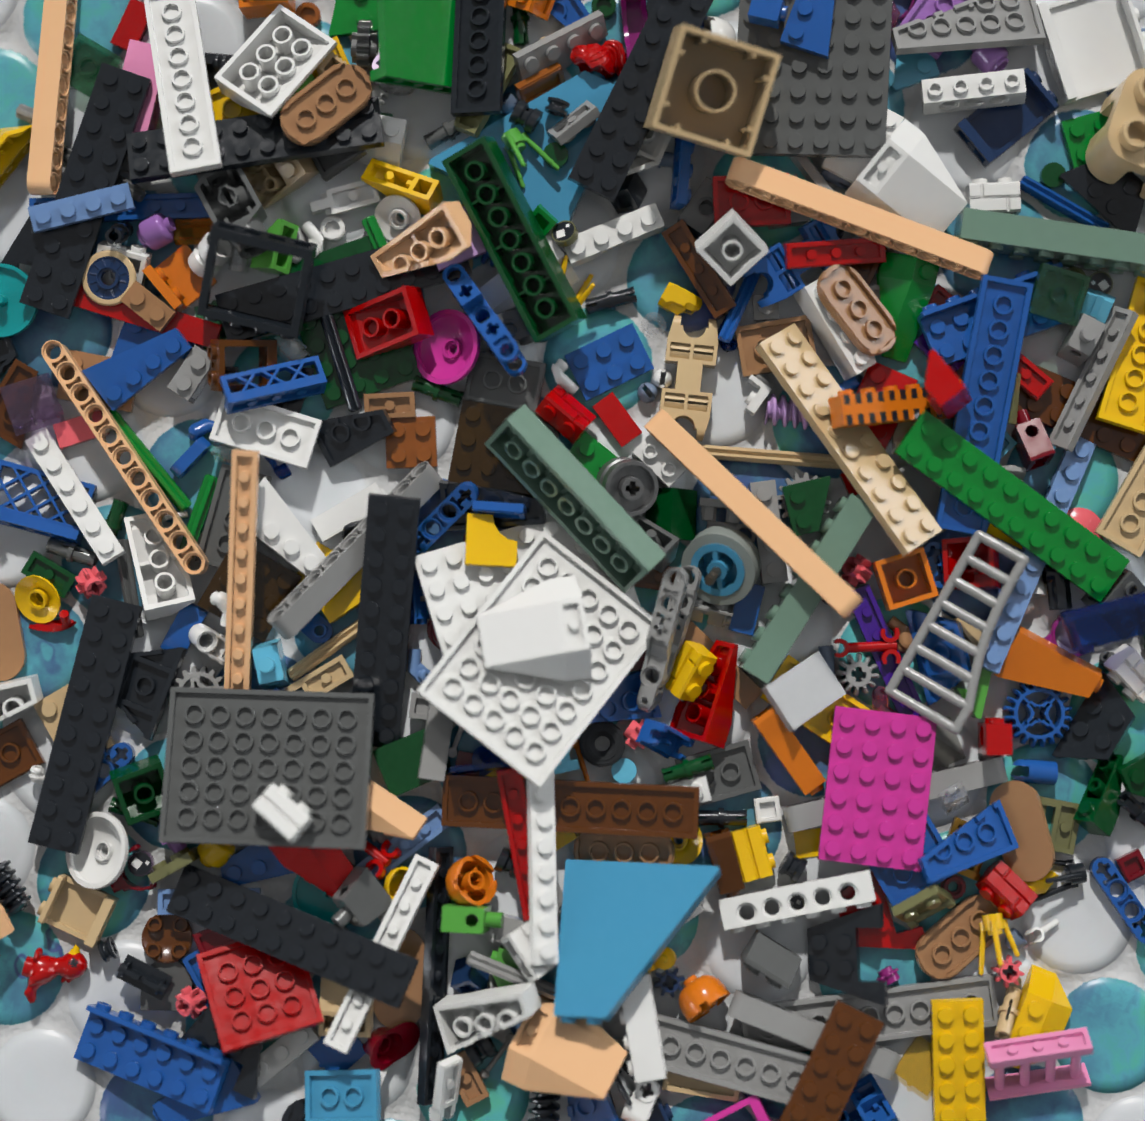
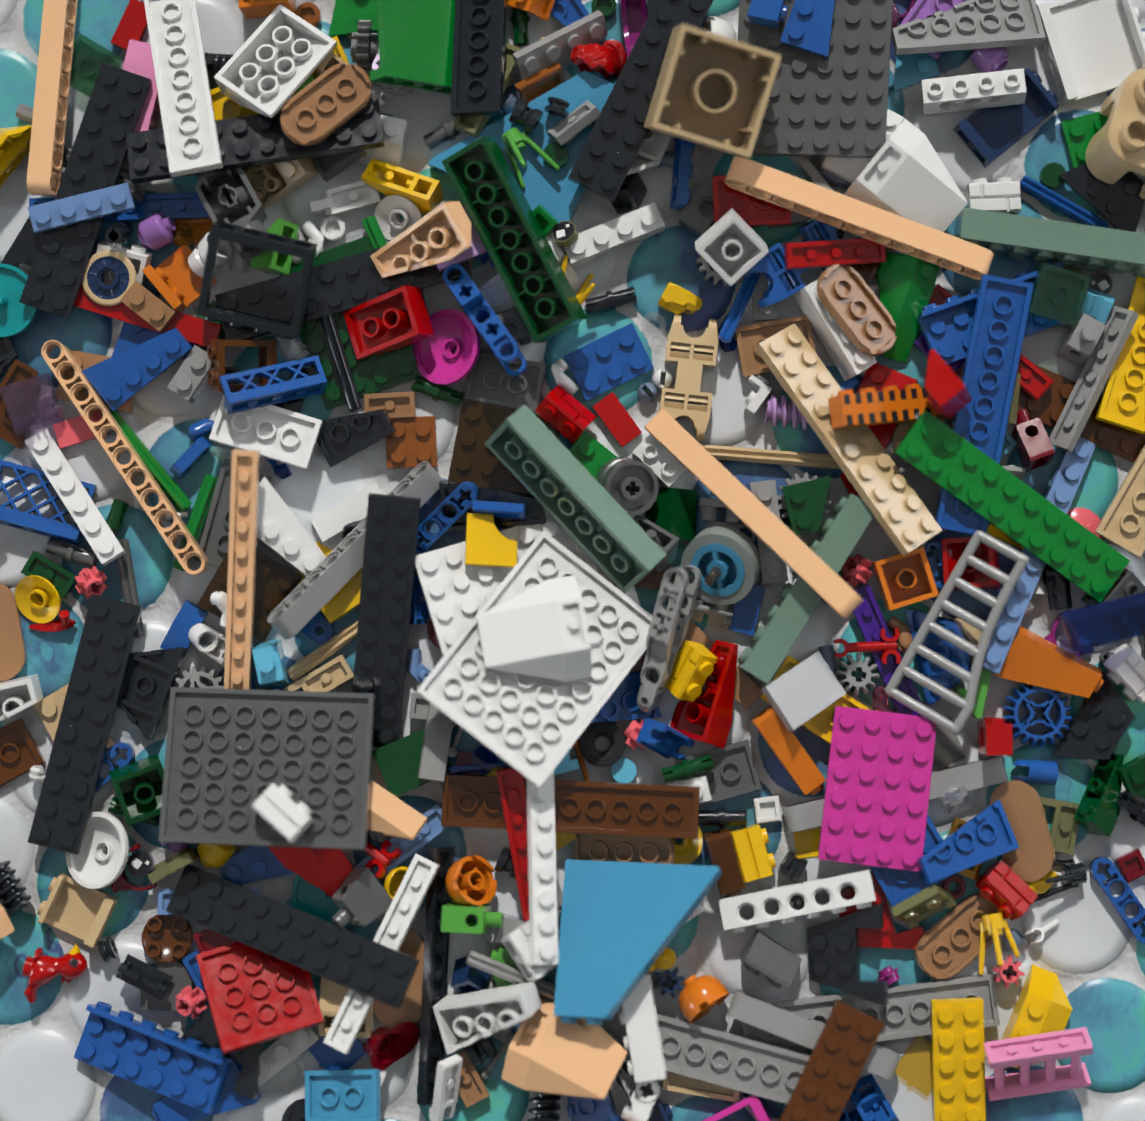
white wedge [124,513,196,621] -> none
reddish brown fence [661,219,737,319] -> none
tan pin [994,986,1022,1039] -> none

